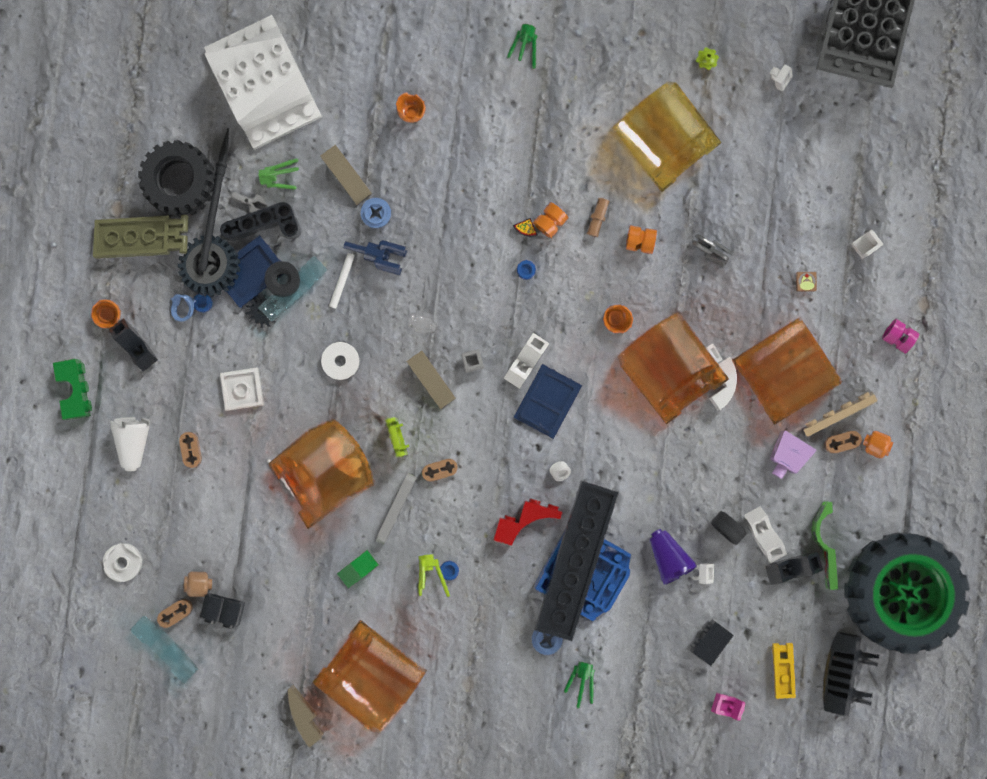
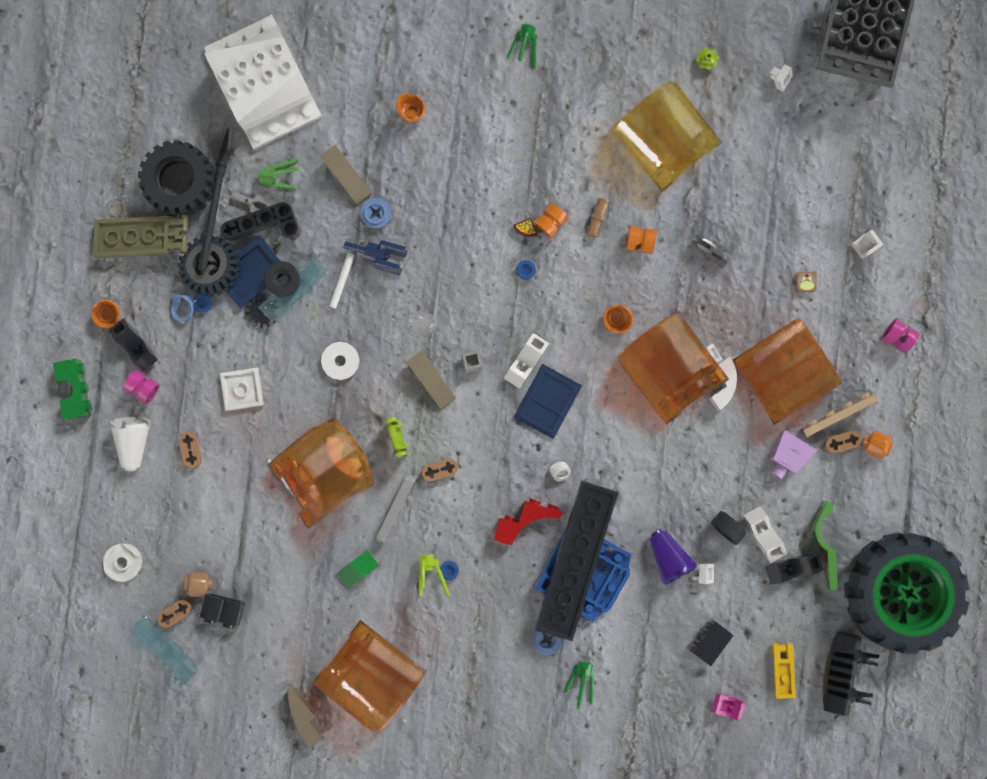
none -> dark pink wheel [122,370,160,405]

